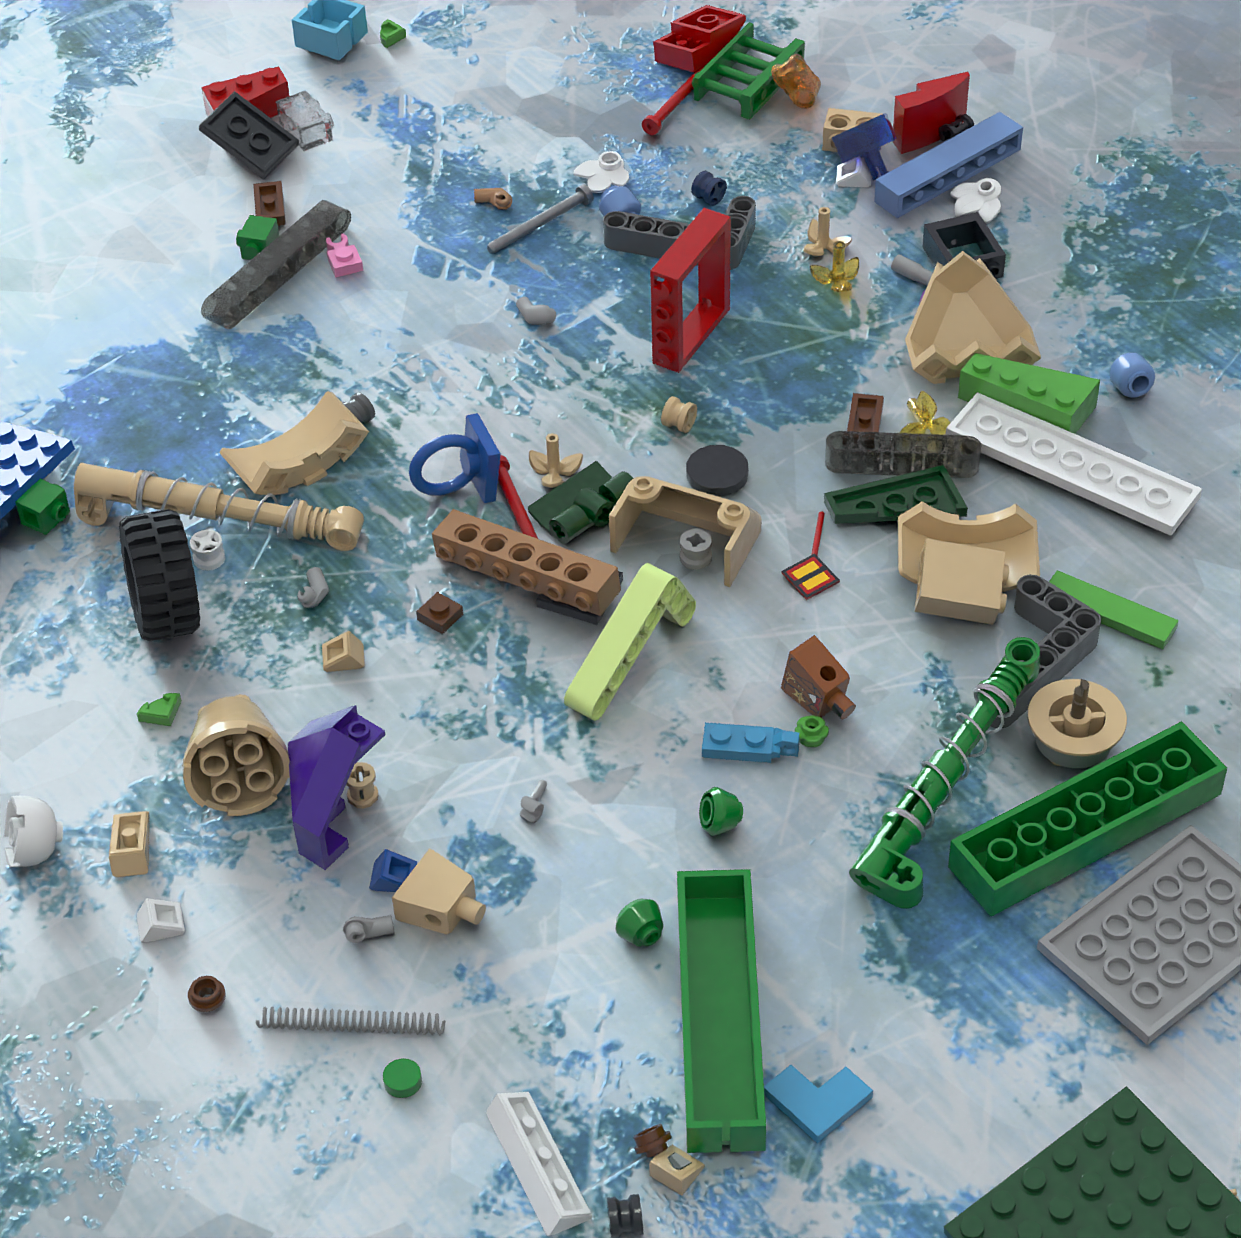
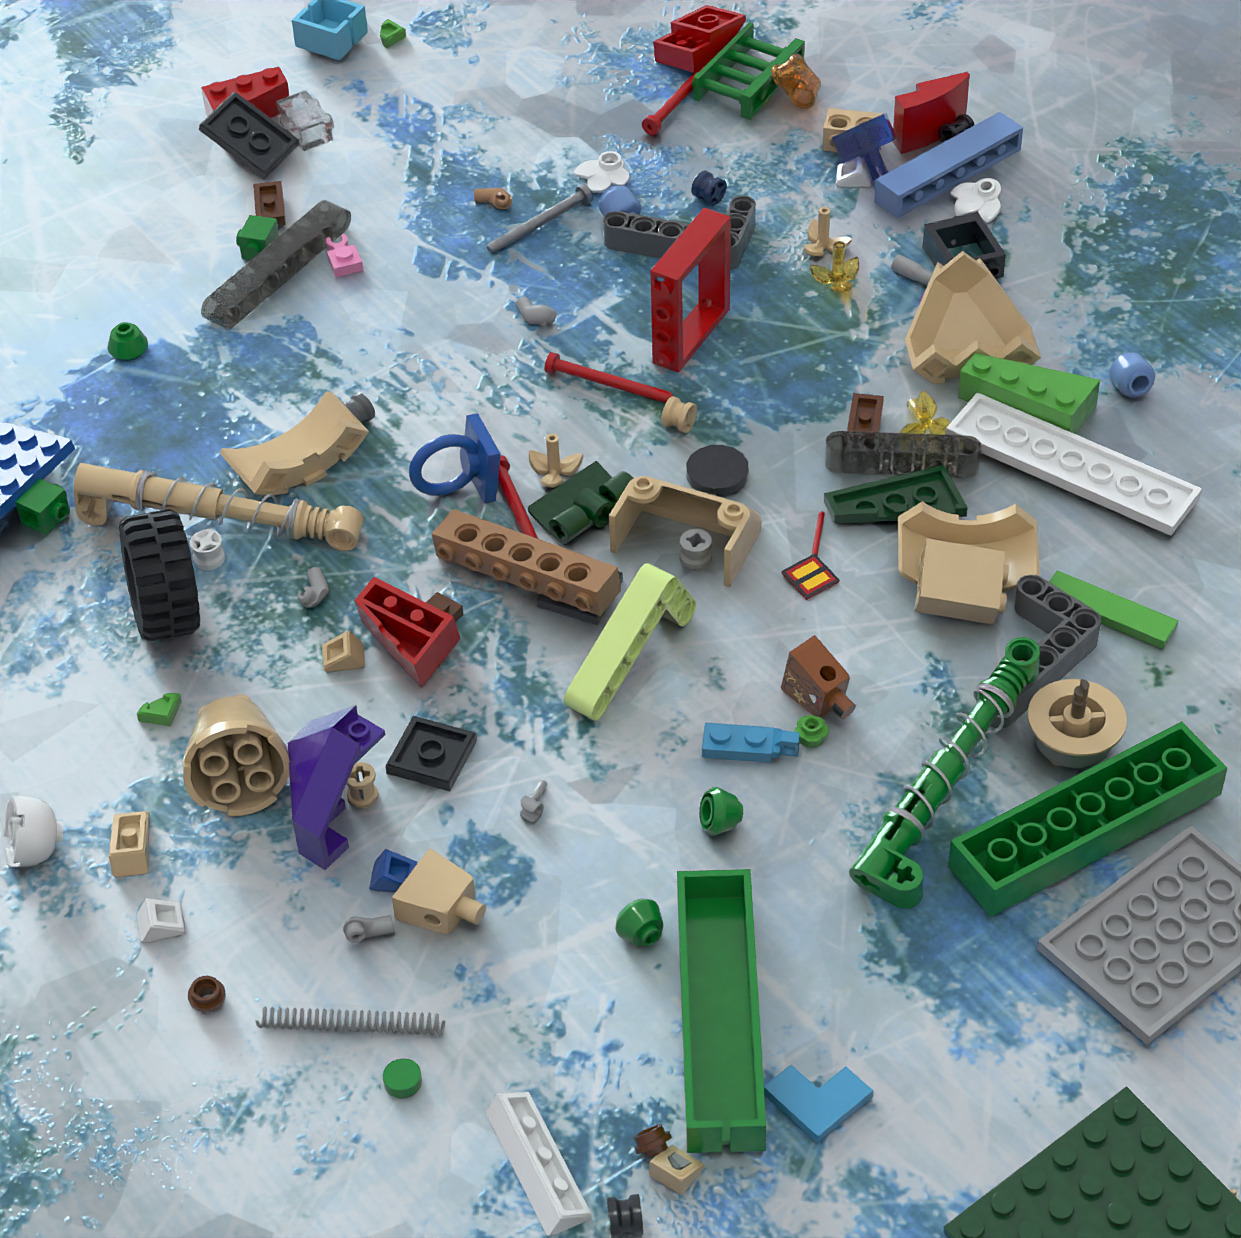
none -> green cone [107,322,148,361]
none -> red wedge [354,577,461,688]
none -> black tile [385,716,477,791]
none -> red bar [544,352,673,403]

